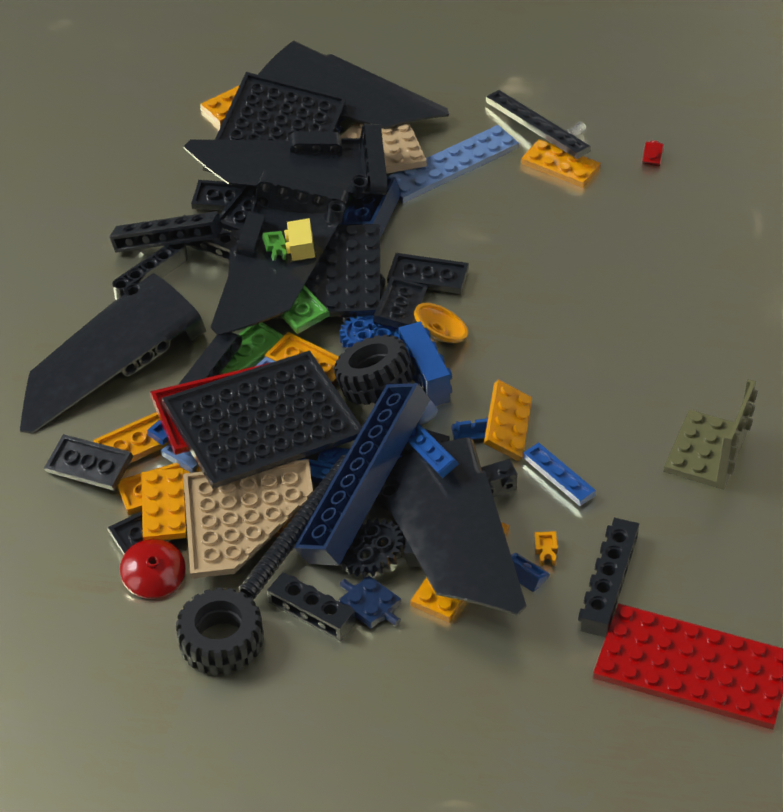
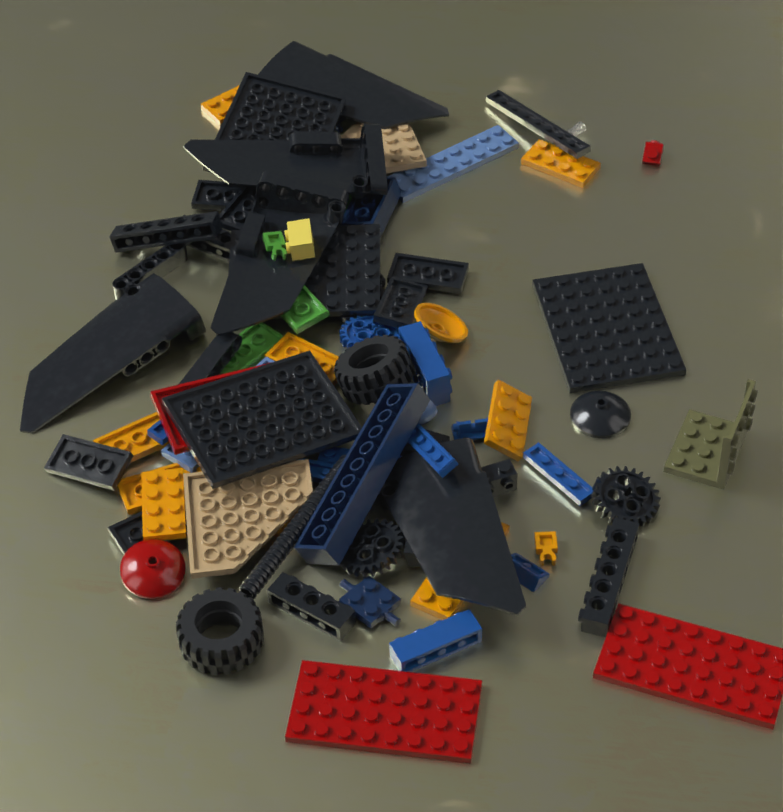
none -> red plate [285,660,482,764]
none -> blue brick [389,609,482,672]
none -> black plate [532,263,686,393]
none -> black dish [570,391,631,438]
none -> black gear [591,466,661,527]

